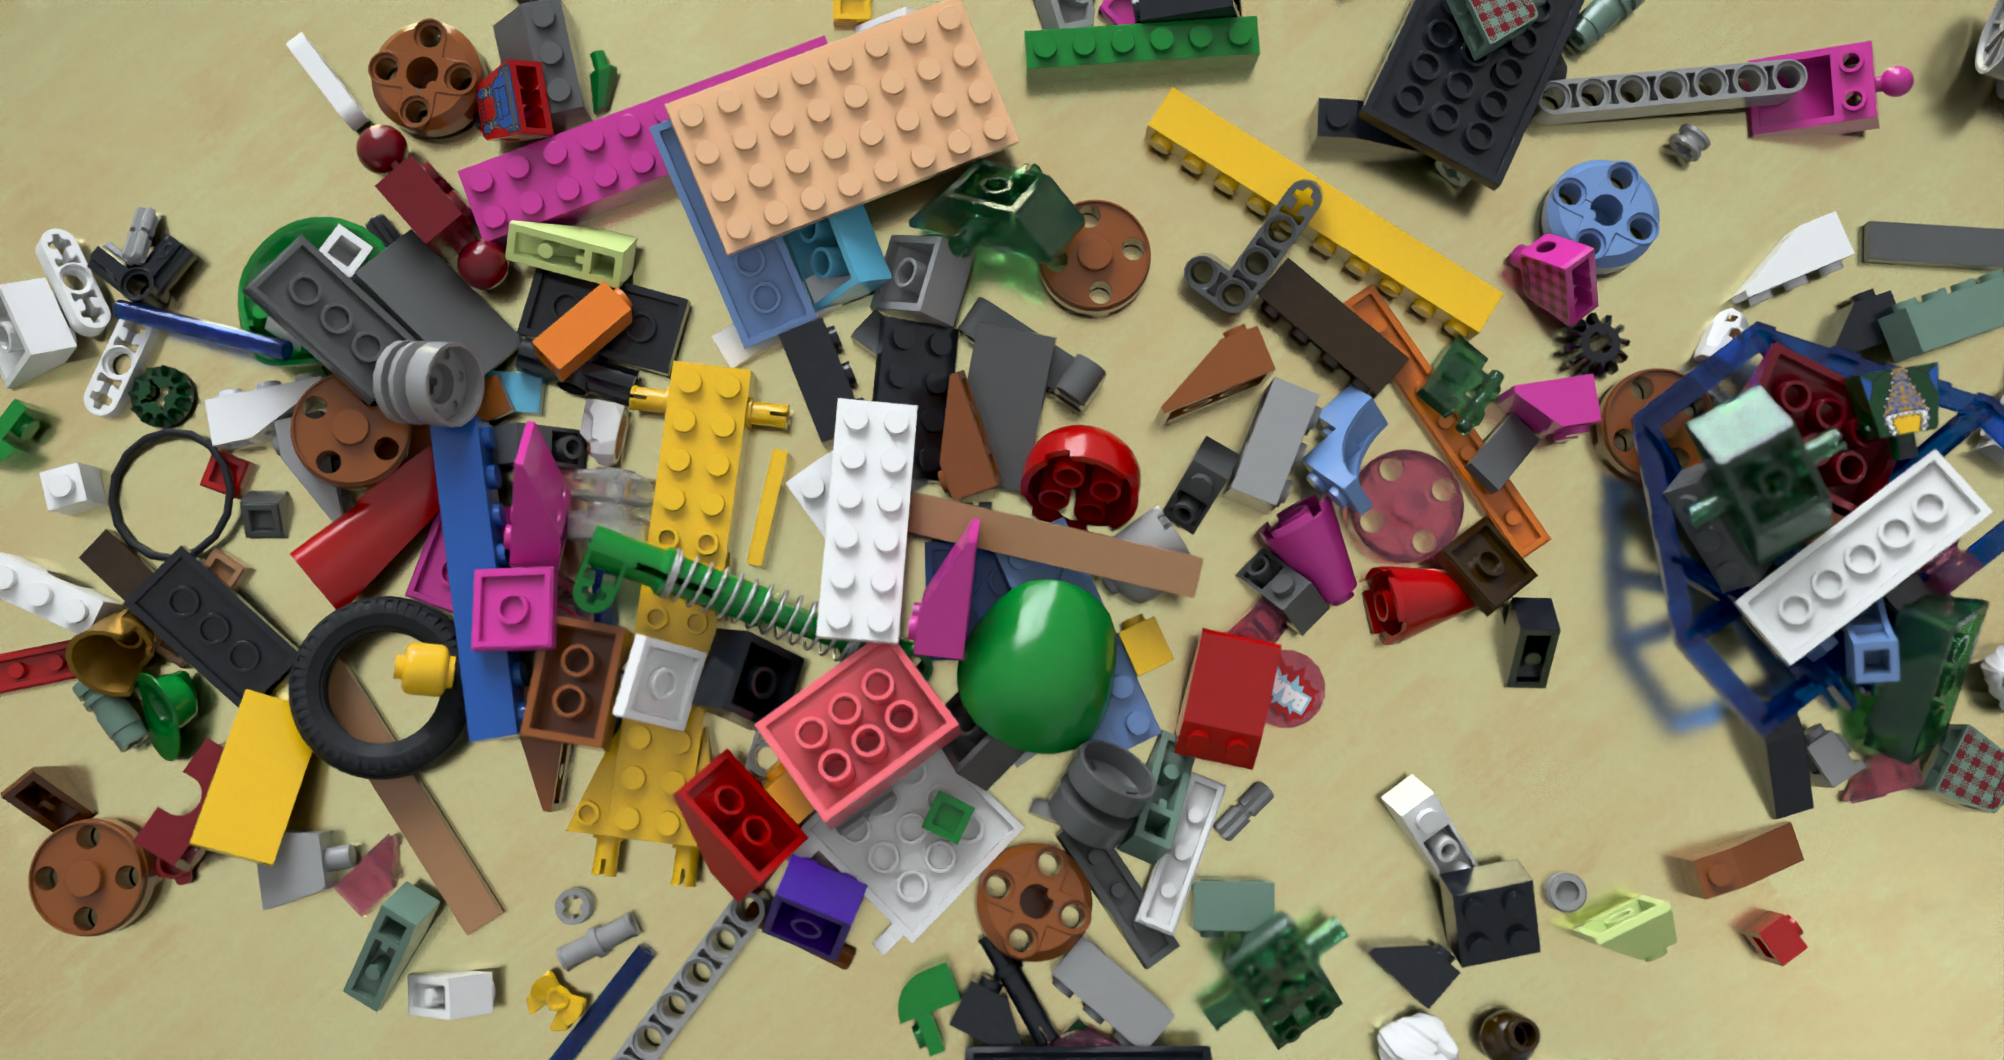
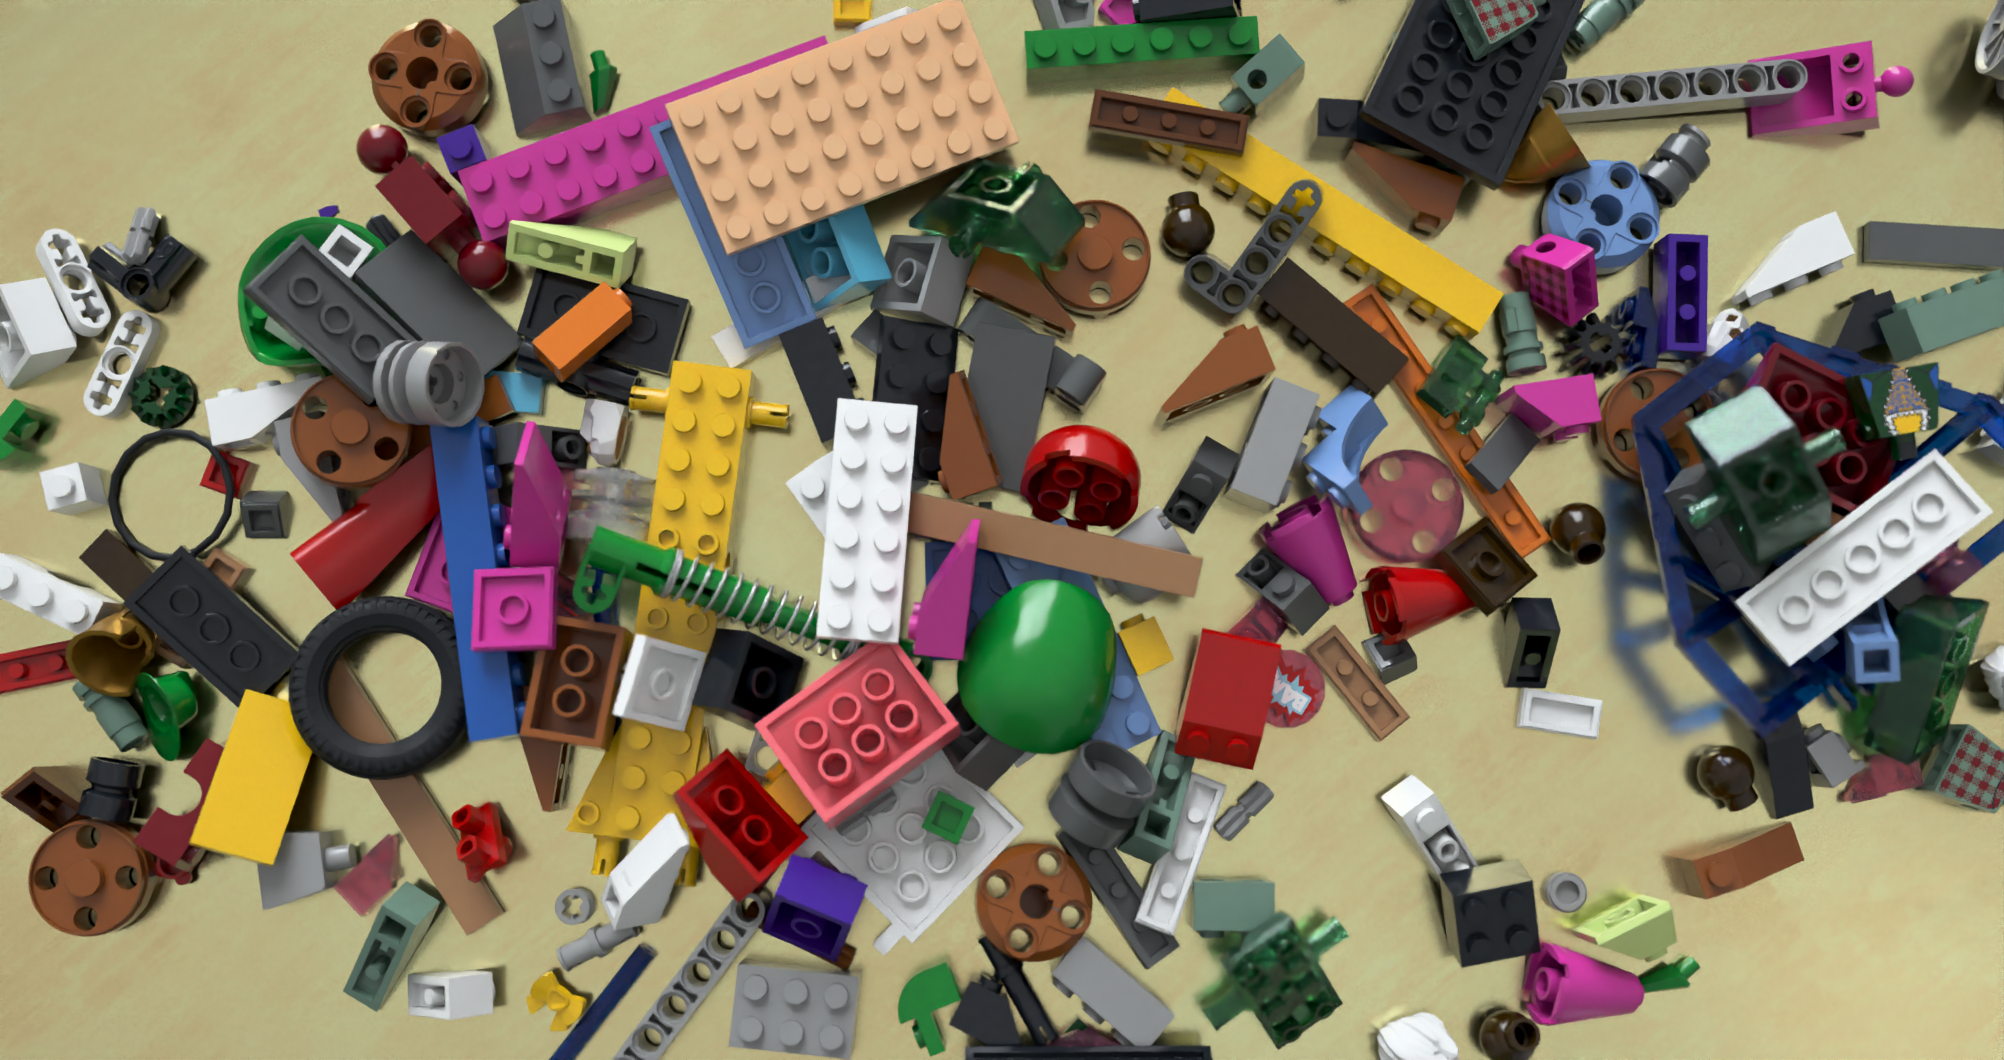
clear blue piece [113,299,293,361] -> none
white beam [286,32,370,132] -> none
yellow head [393,642,456,697] -> none
red torso [473,59,554,142] -> none
yellow tile [747,448,792,570] -> none
light grey tile [1028,798,1058,825] -> none
black slope [1361,941,1461,1009] -> none
red plate [1744,911,1808,967] -> none
none -> black wheel [77,756,145,822]
none -> dark purple piece [318,205,339,217]
none -> dark purple brick [436,124,492,186]
none -> red hips [451,802,513,883]
none -> white slope [601,813,690,930]
none -> light grey brick [728,959,862,1059]
none -> dark orange slope [966,241,1076,339]
none -> reddish brown tile [1088,89,1249,157]
none -> dark brown piece [1161,191,1215,257]
none -> sand green torso [1219,33,1305,116]
none -> medium nougat tile [1303,625,1410,742]
none -> dark orange slope [1345,141,1465,232]
none -> dark grey slope [1363,633,1418,685]
none -> sand green axle [1499,291,1547,376]
none -> pearl gold helmet [1504,103,1591,184]
none -> white tile [1516,688,1603,740]
none -> dark pink cone [1524,943,1644,1026]
none -> dark brown piece [1550,502,1606,565]
none -> clear blue slope [1619,286,1659,373]
none -> dark grey wheel [1639,133,1710,208]
none -> green bar [1639,956,1700,993]
none -> dark purple brick [1652,233,1708,360]
none -> dark brown piece [1697,745,1758,812]

